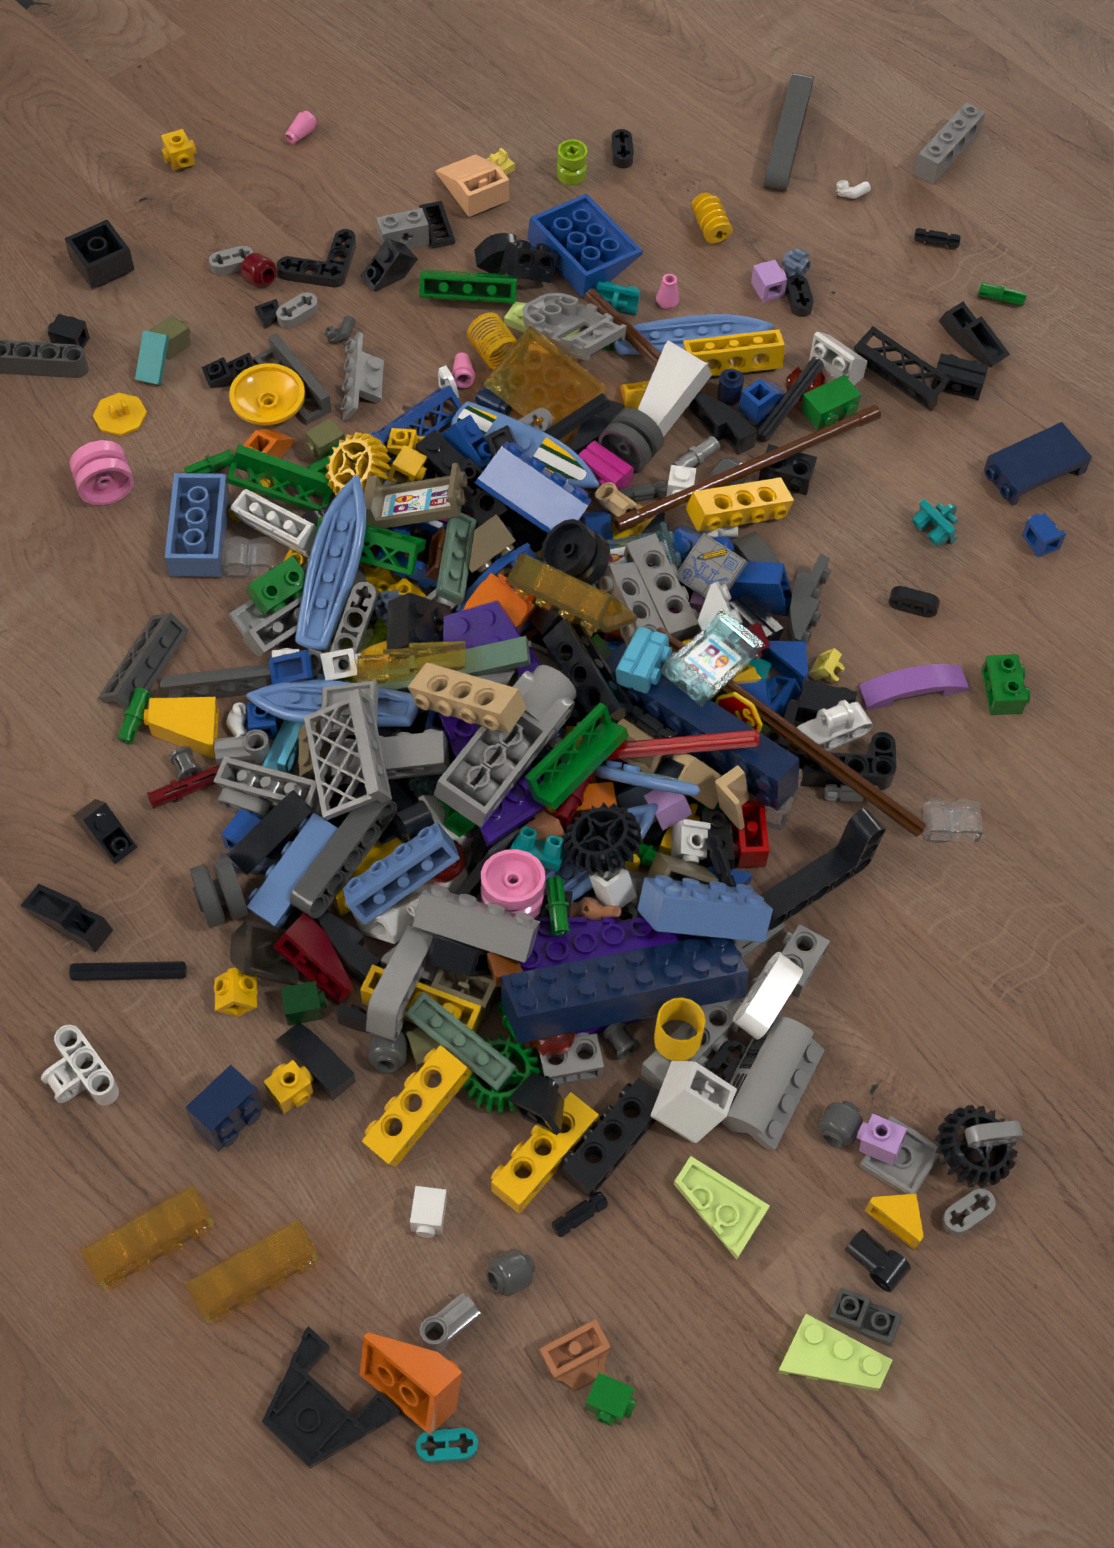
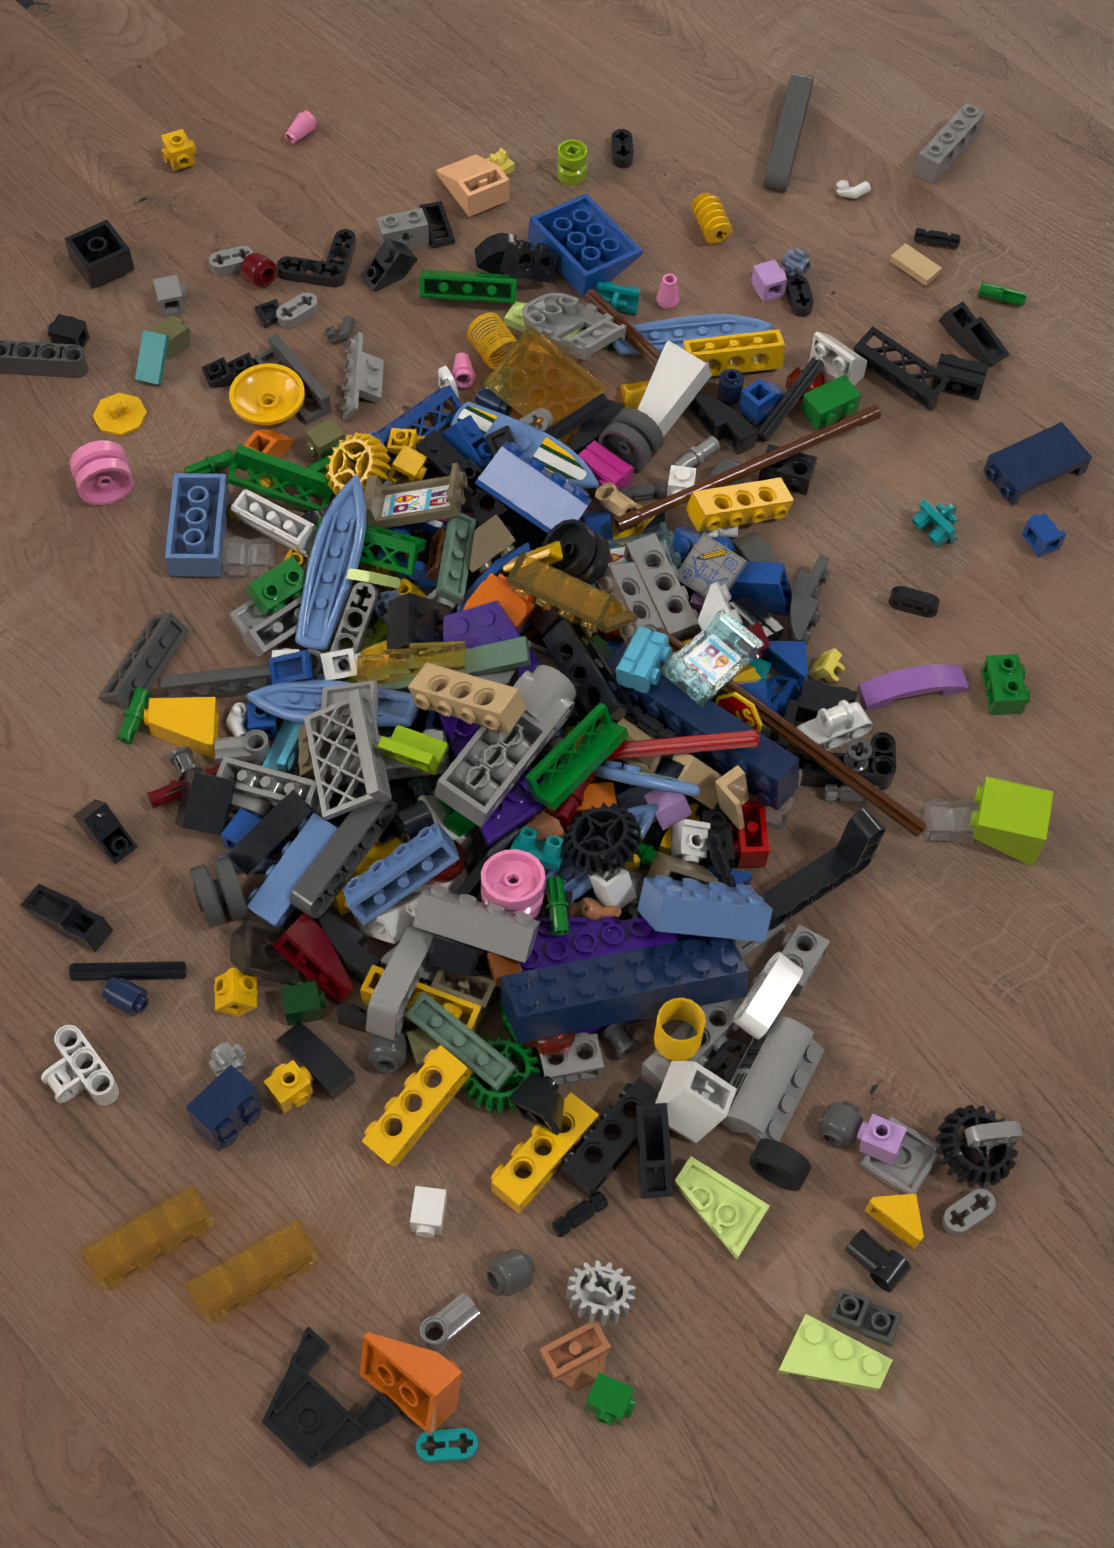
none -> dark blue brick [102,977,149,1016]
none -> light grey brick [153,275,187,317]
none -> black slope [175,768,237,835]
none -> light grey gear [209,1042,248,1077]
none -> yellowish green tile [346,568,401,589]
none -> lime panel [377,725,448,775]
none -> yellow slope [503,541,563,577]
none -> light grey gear [566,1261,636,1326]
none -> black slope [636,1103,673,1199]
none -> black tyre [749,1138,811,1191]
none -> dark grey bush [843,738,872,774]
none -> tan tile [890,243,942,286]
none -> lime slope [970,776,1054,866]

